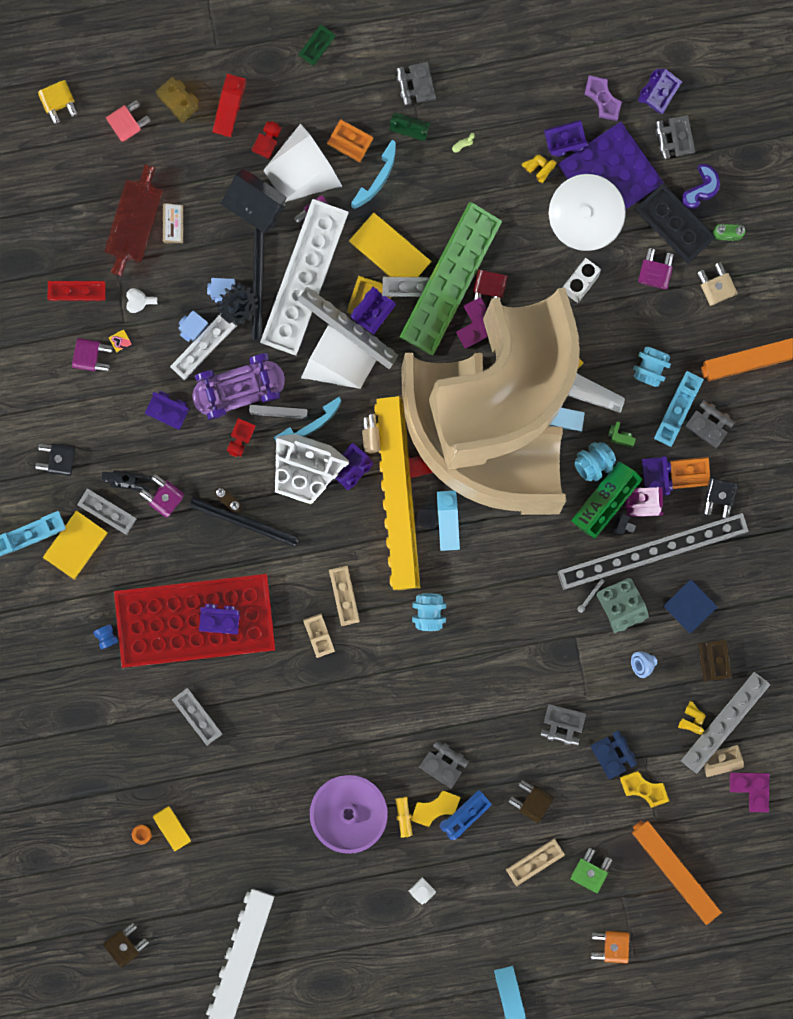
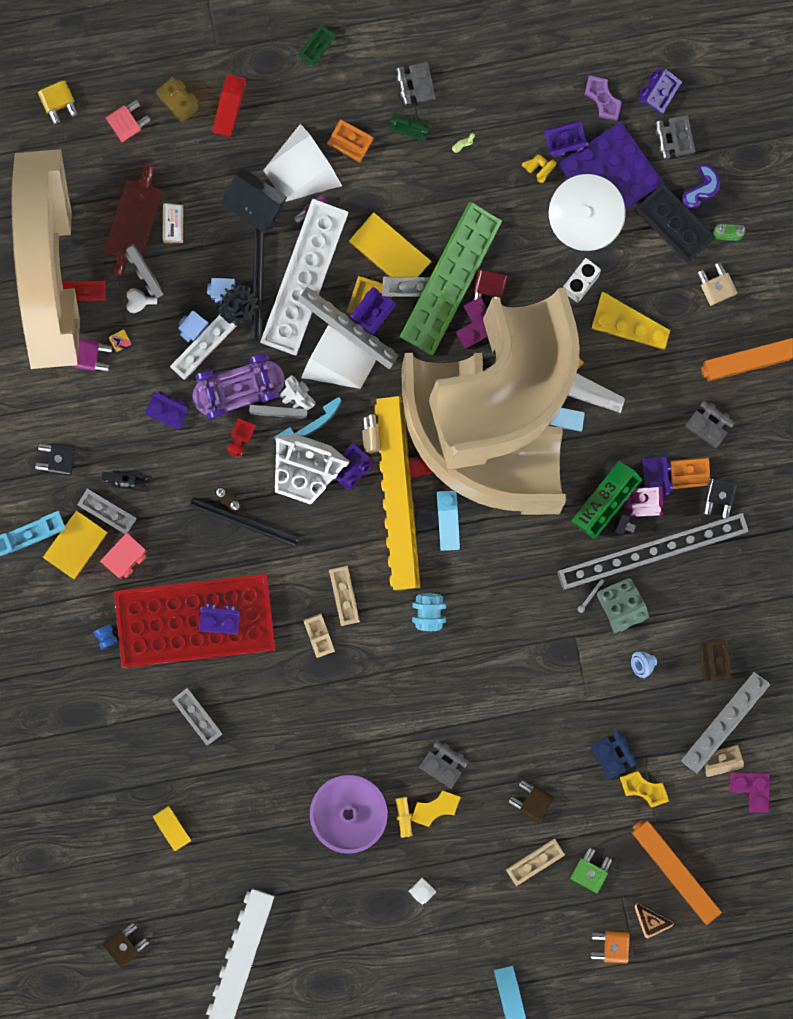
orange tile [132,825,152,844] -> none
magenta piece [140,474,185,518] -> none
red plate [252,121,282,159] -> none
medium azure slope [351,140,395,209] -> none
blue plate [440,790,492,840] -> none
flat silver plate [540,704,586,746] -> none
medium azure piece [575,442,616,481] -> none
bright green bracket [608,421,636,448] -> none
medium azure piece [633,347,671,387] -> none
magenta piece [638,248,673,290] -> none
medium azure slope [654,371,704,447] -> none
dark blue tile [663,580,718,634] -> none
yellow piece [678,701,705,735] -> none
none -> tan piece [12,149,80,369]
none -> coral slope [100,533,147,579]
none -> light grey plate [125,244,164,298]
none -> white plate [280,375,316,410]
none -> yellow wing [591,292,670,350]
none -> piece [635,904,674,938]

